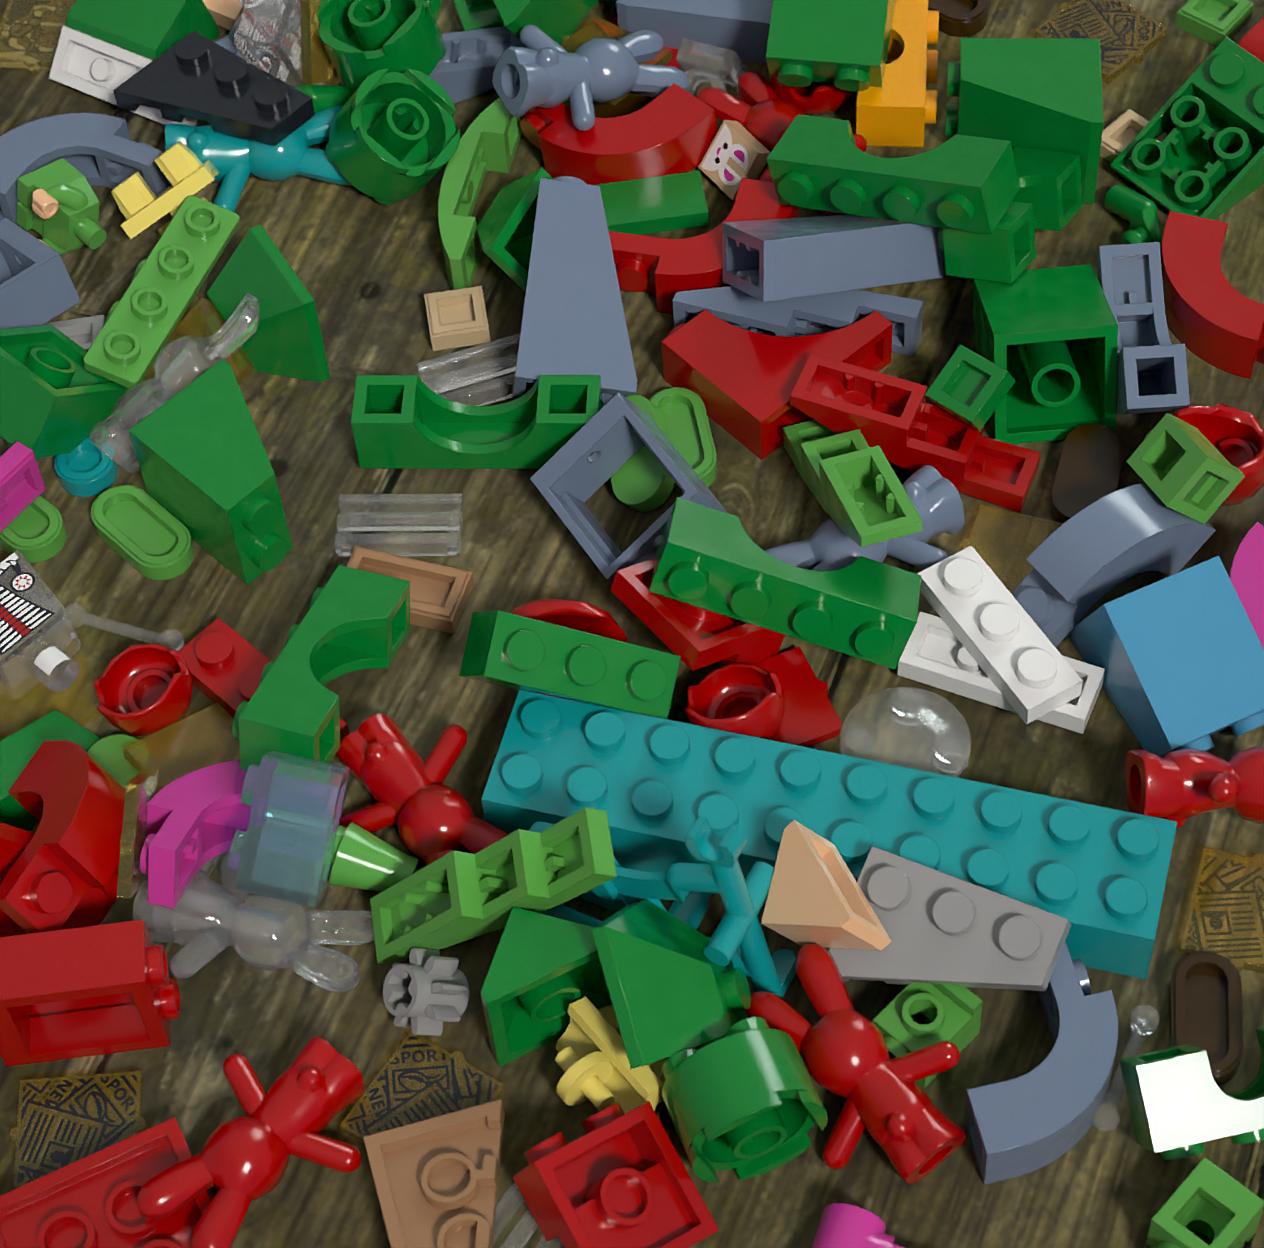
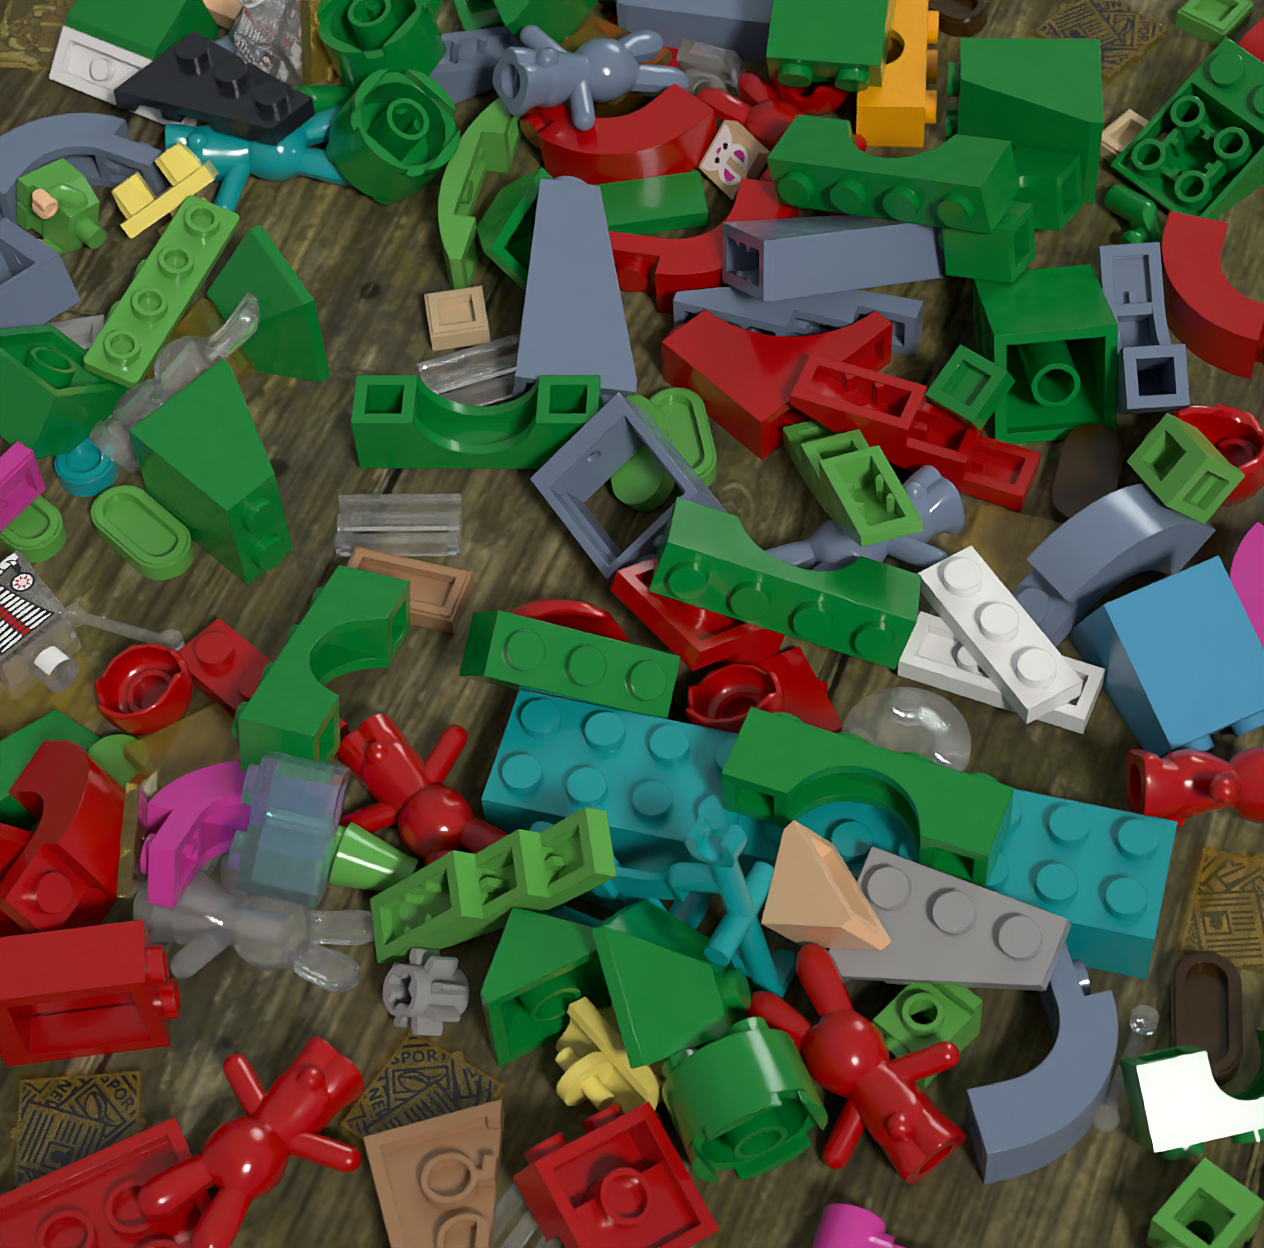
none -> green arch [722,707,1014,889]

